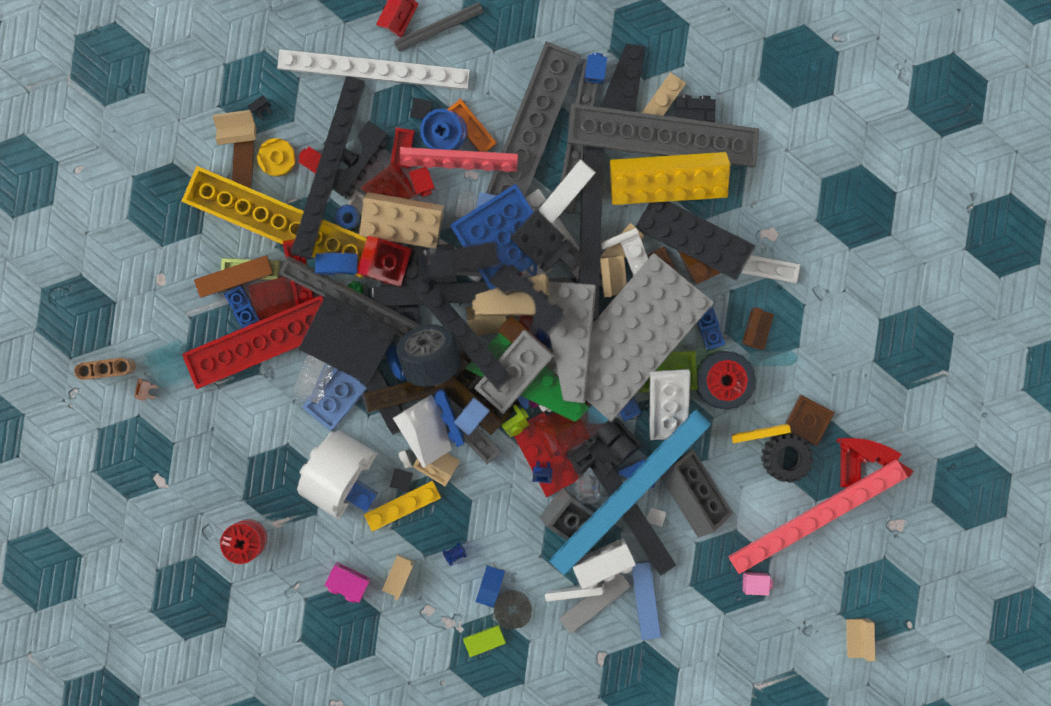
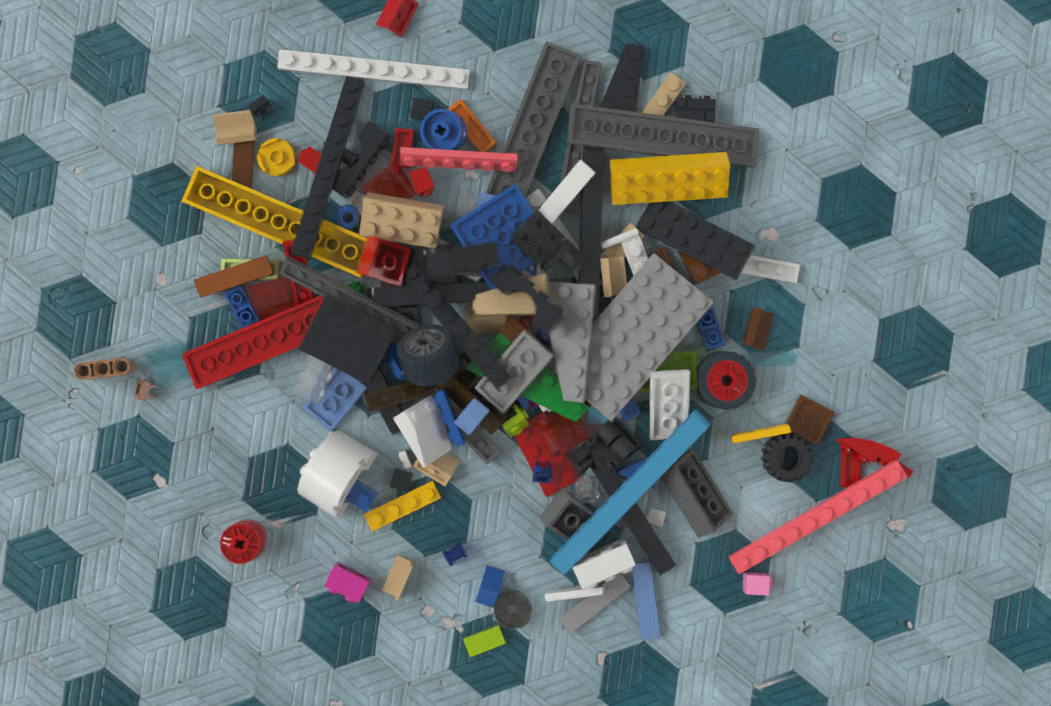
blue slope [315,253,357,276] -> none
dark grey axle [394,2,483,51] -> none
blue brick [584,53,607,84] -> none
tan panel [846,619,875,662] -> none

